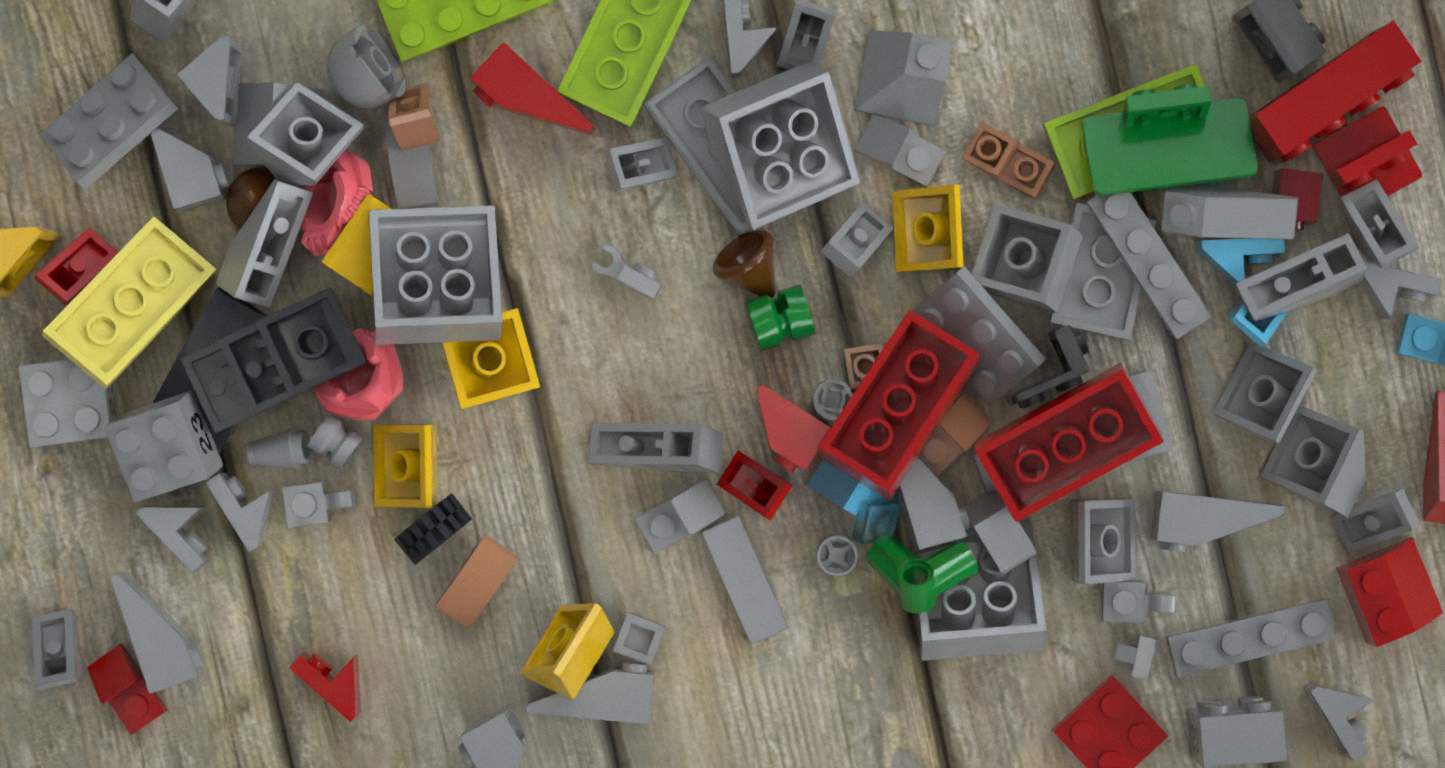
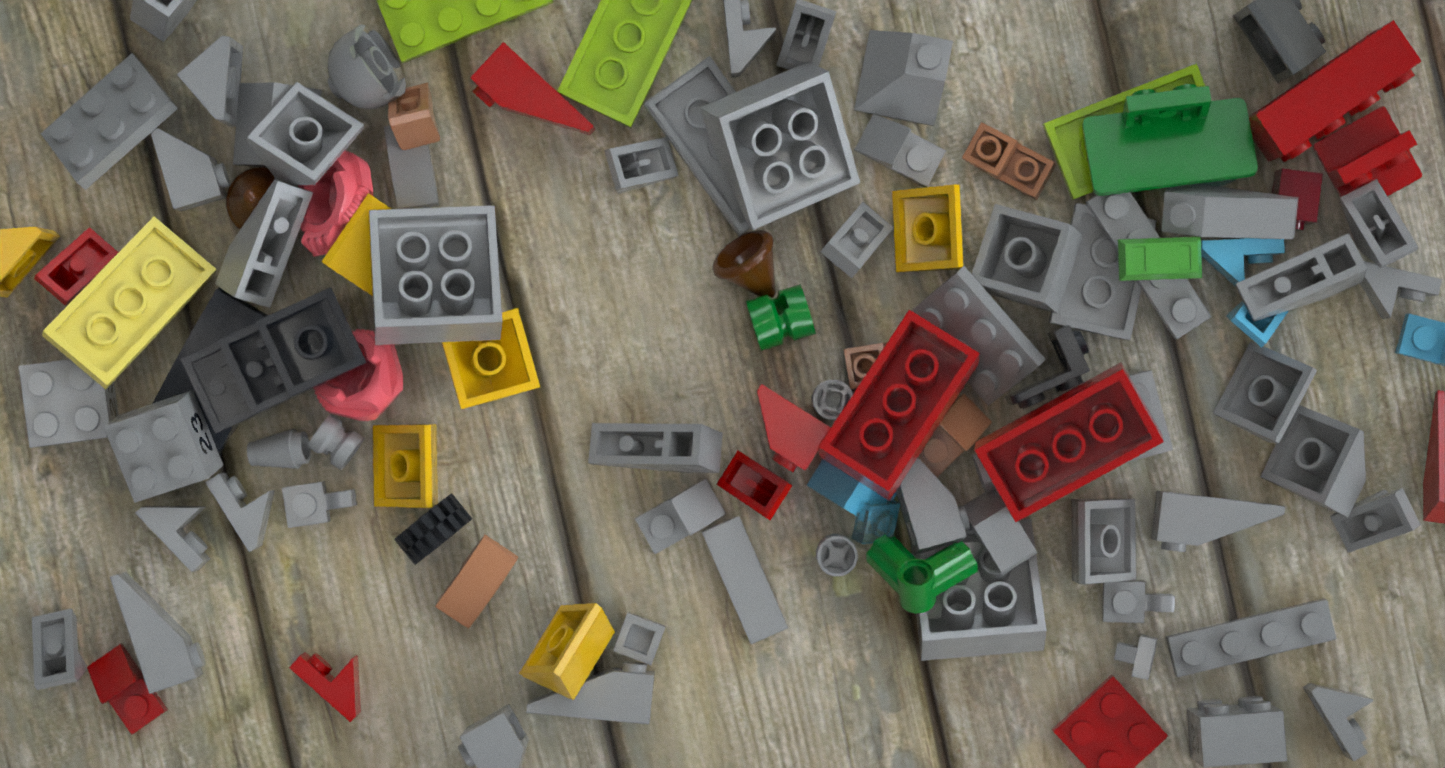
light grey plate [592,244,662,300] -> none
red slope [1336,537,1443,647] -> none
none -> bright green tile [1118,237,1202,281]

